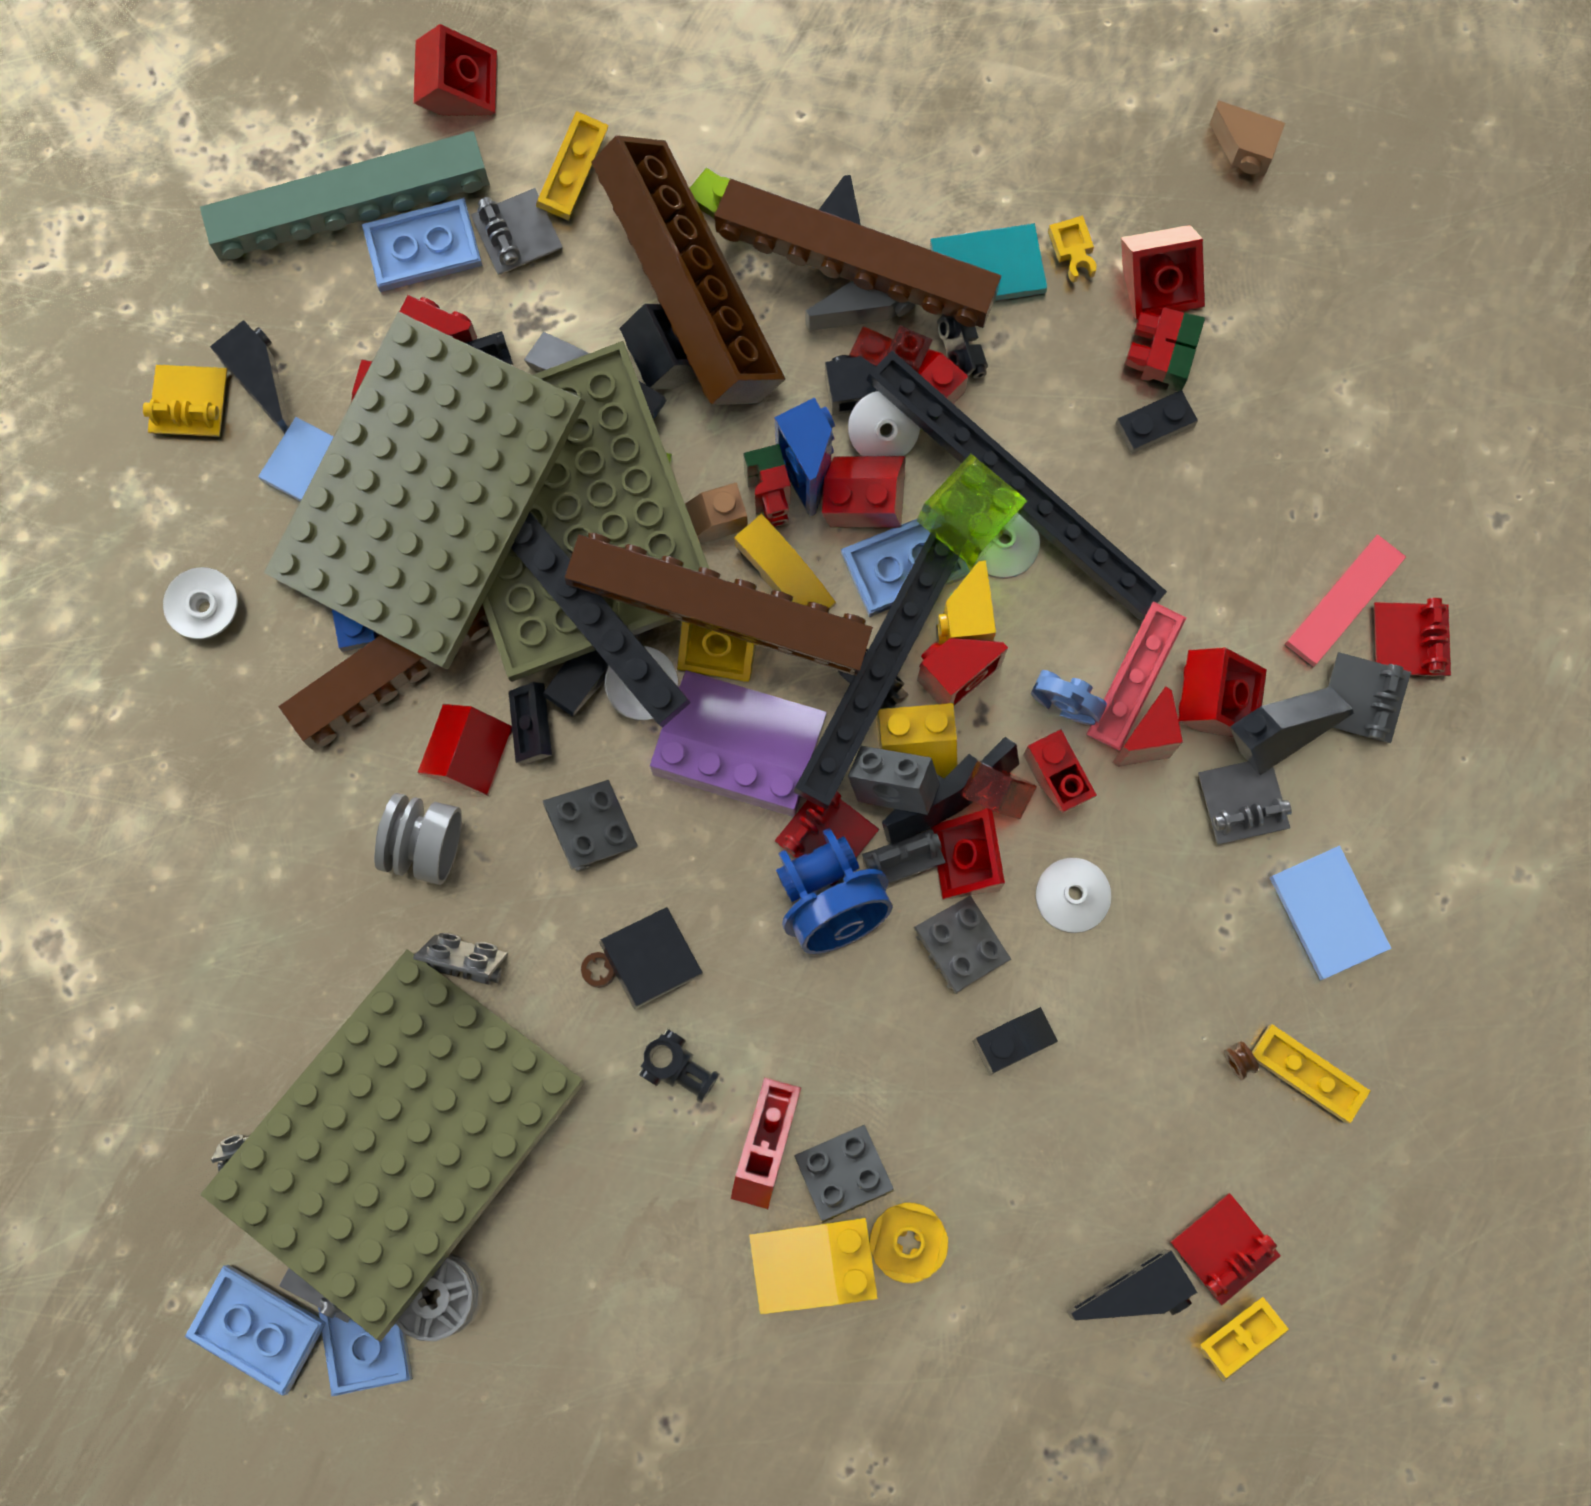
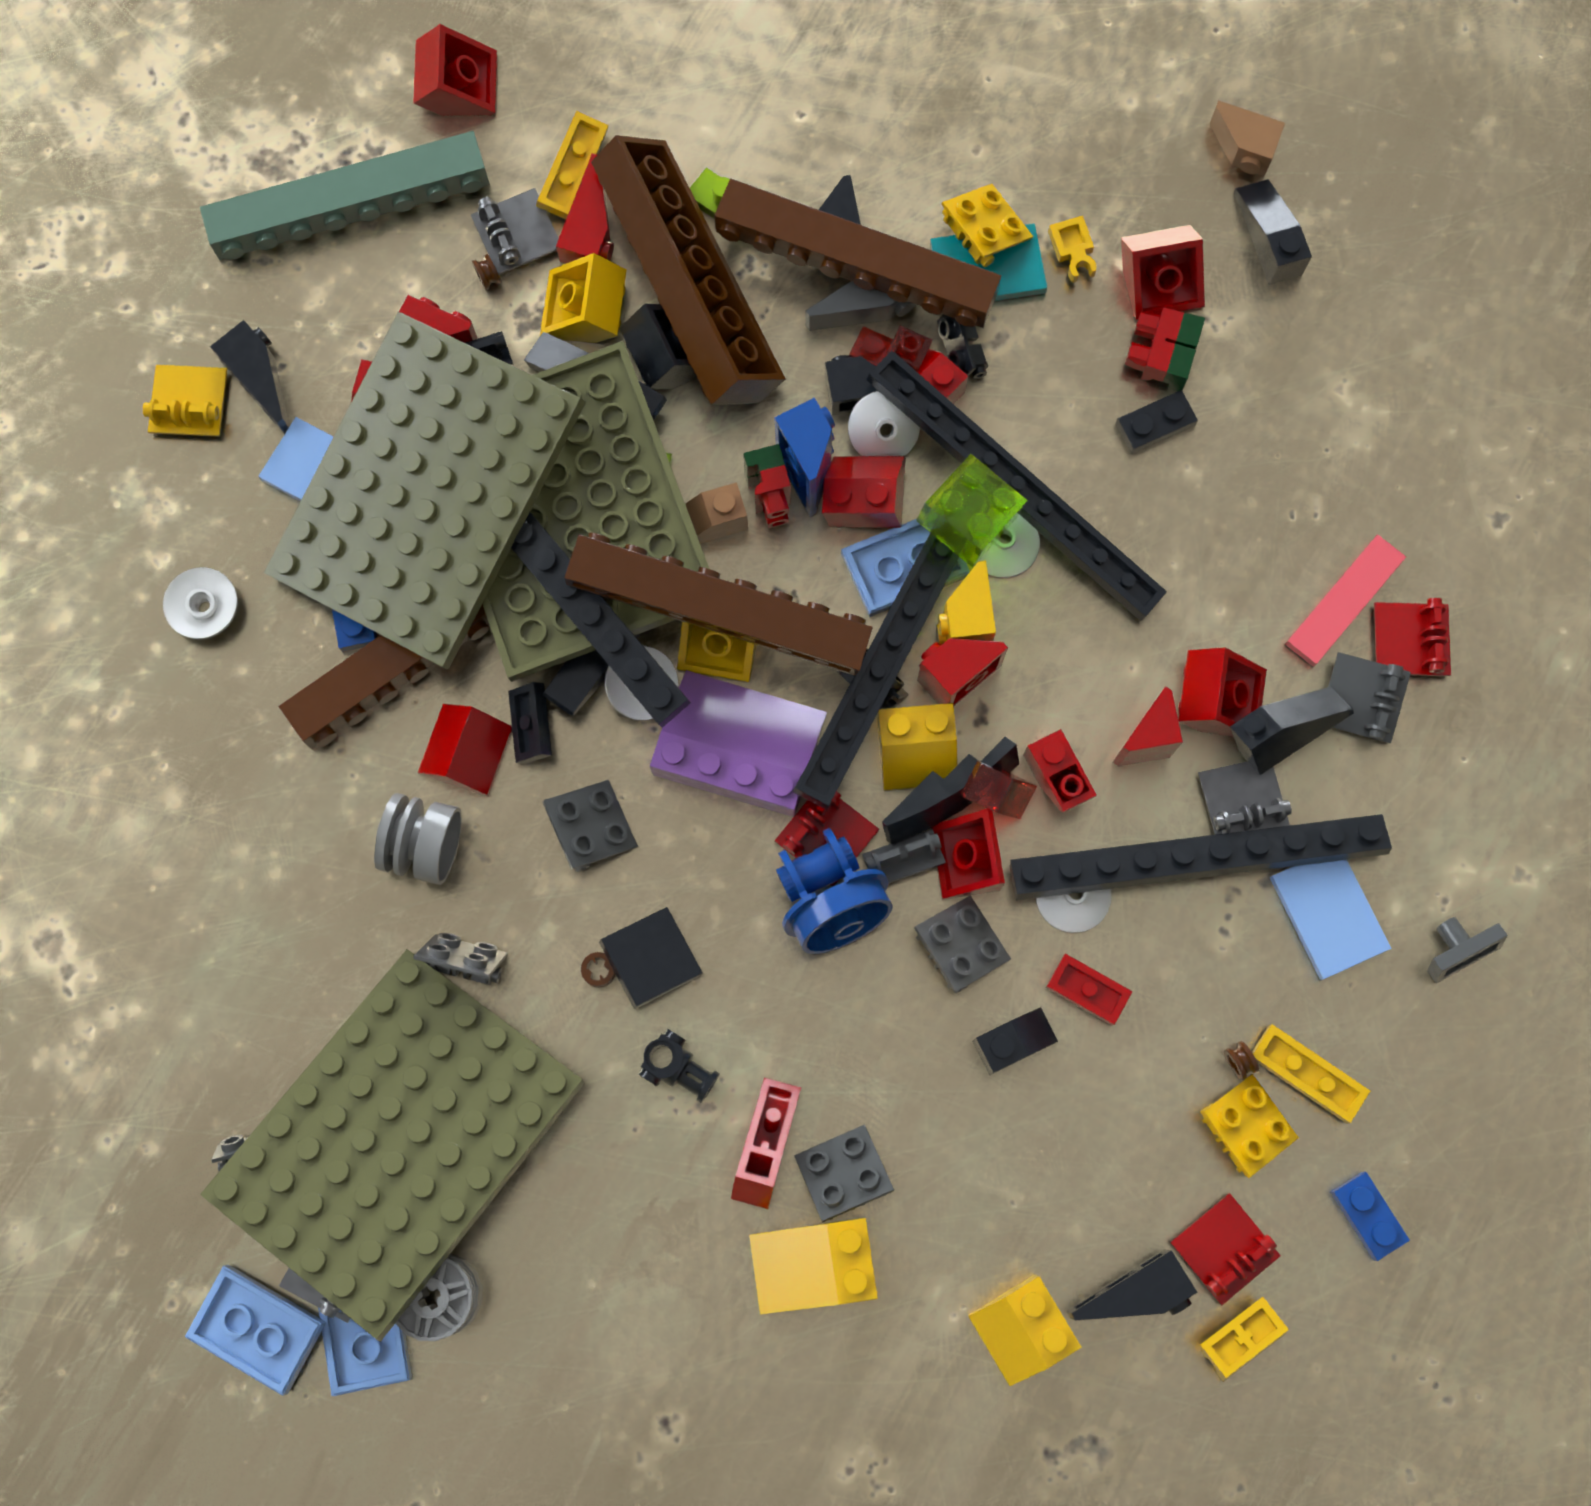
light blue tile [362,198,483,292] -> none
yellow slope [734,513,836,609] -> none
dark grey brick [848,746,940,815] -> none
yellow plate [869,1203,948,1283] -> none
medium blue plate [1031,670,1107,725] -> none
coral tile [1086,602,1187,751] -> none
none -> reddish brown bush [472,254,502,290]
none -> yellow slope [540,253,627,343]
none -> red slope [556,153,614,264]
none -> yellow hinge [941,183,1033,267]
none -> yellow slope [968,1274,1082,1386]
none -> black plate [1009,814,1392,900]
none -> red plate [1045,953,1133,1026]
none -> yellow hinge [1200,1074,1299,1178]
none -> black slope [1234,179,1312,285]
none -> blue plate [1330,1172,1410,1261]
none -> dark grey tile [1427,917,1508,983]

